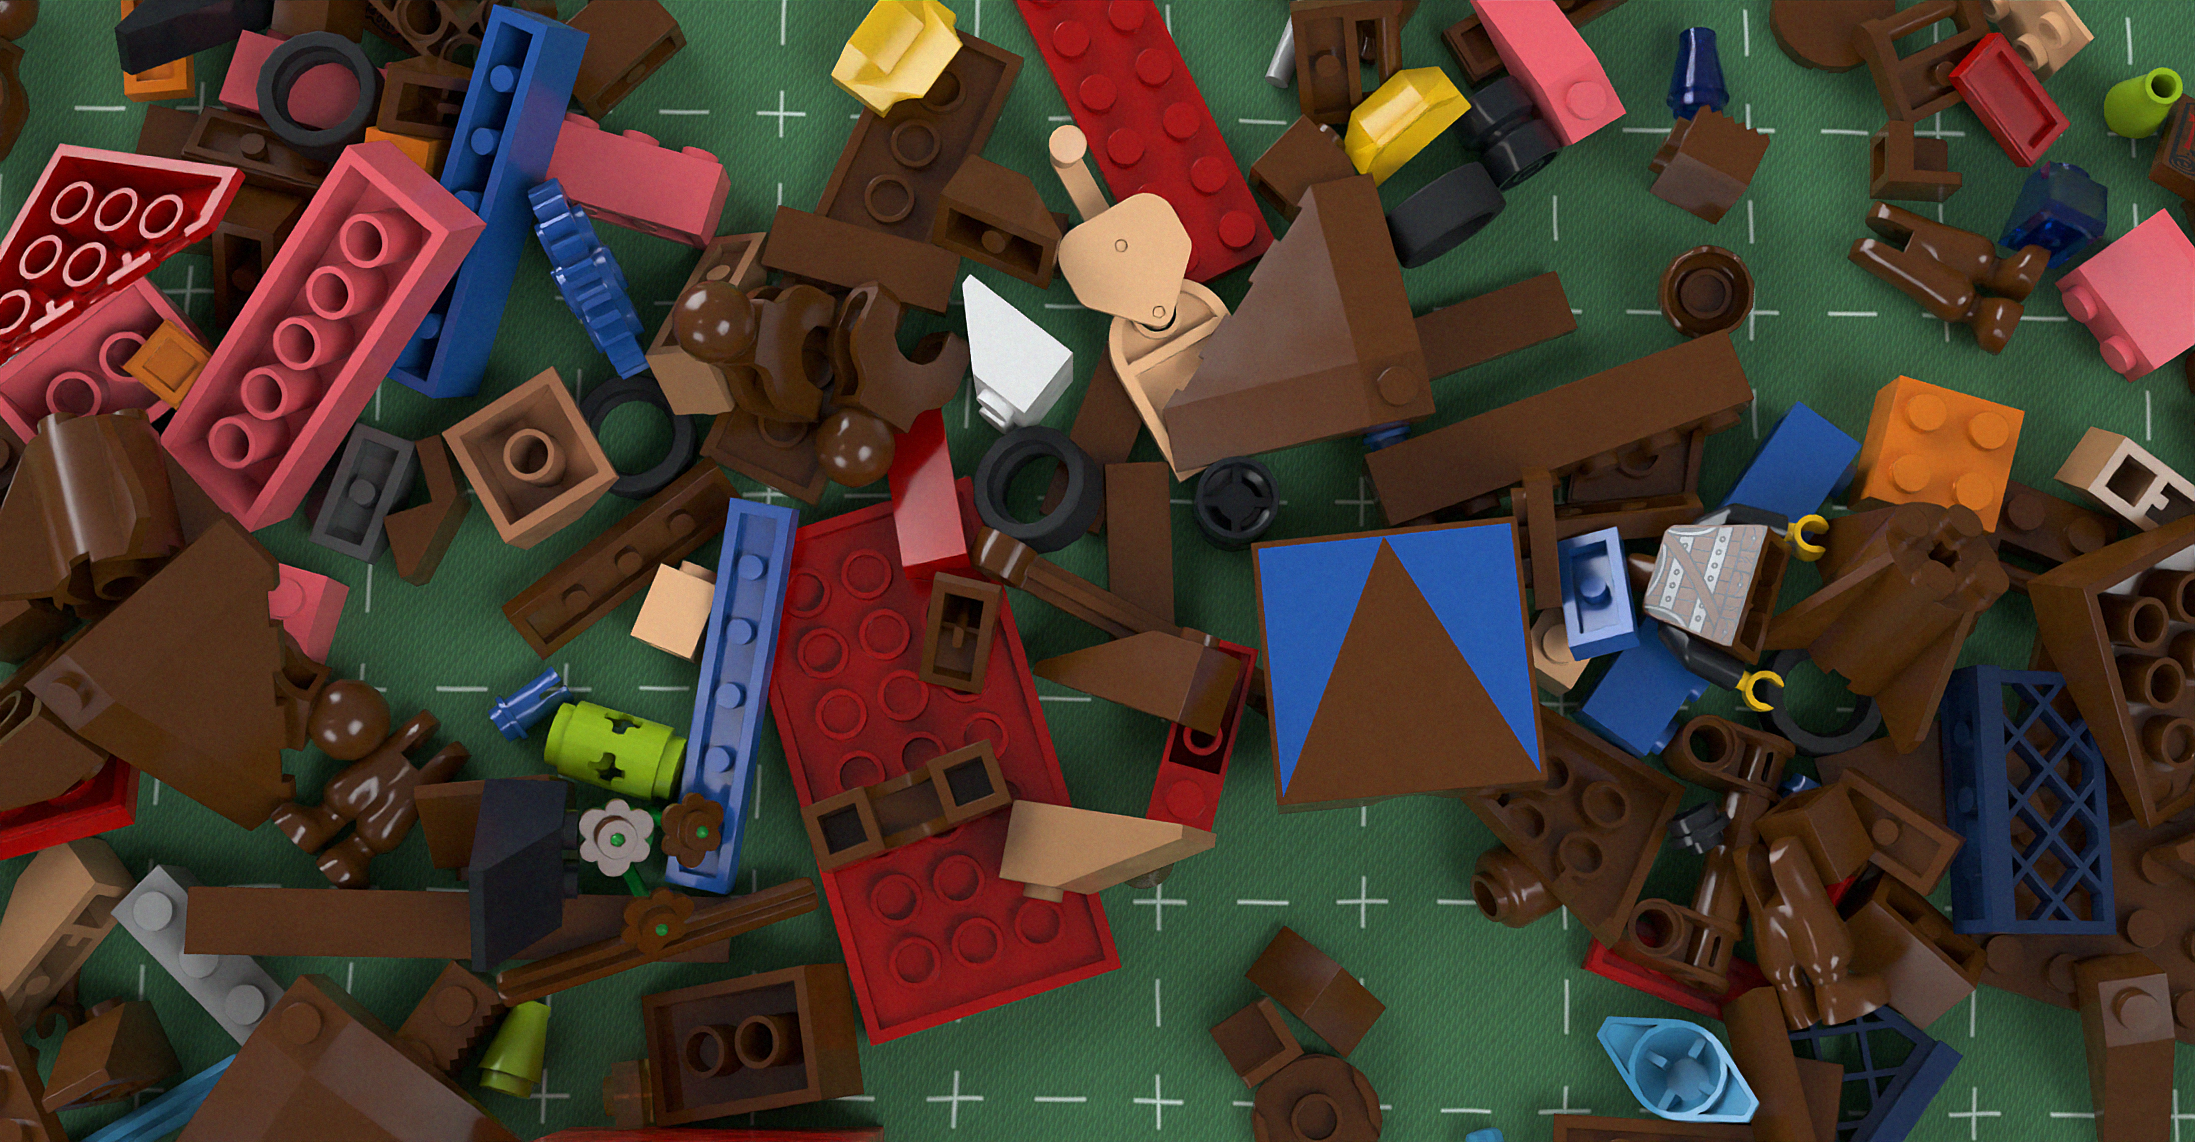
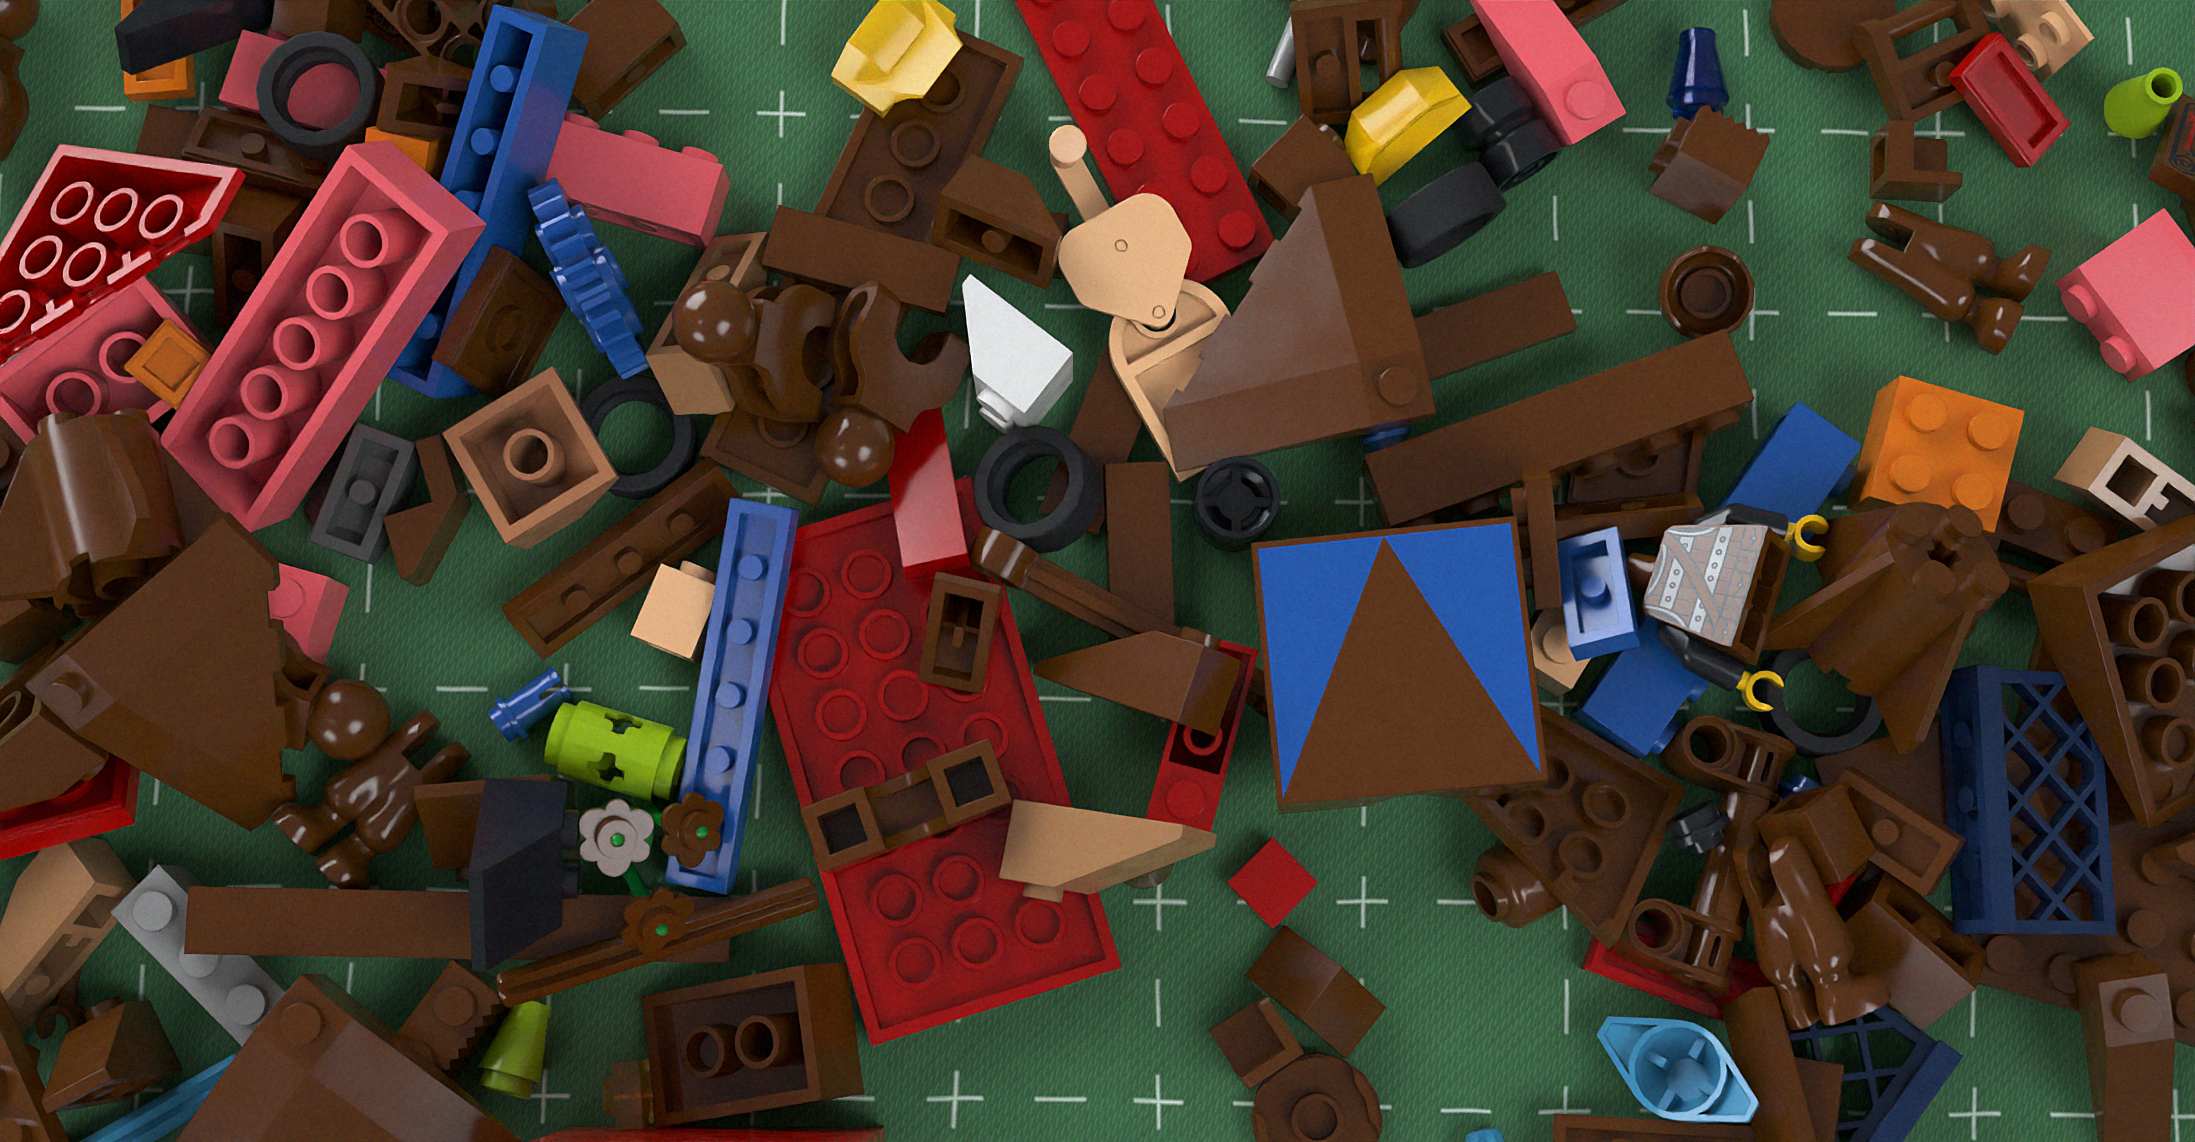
clear blue slope [1998,160,2108,269] -> none
none -> reddish brown tile [431,245,567,401]
none -> red tile [1226,837,1318,929]

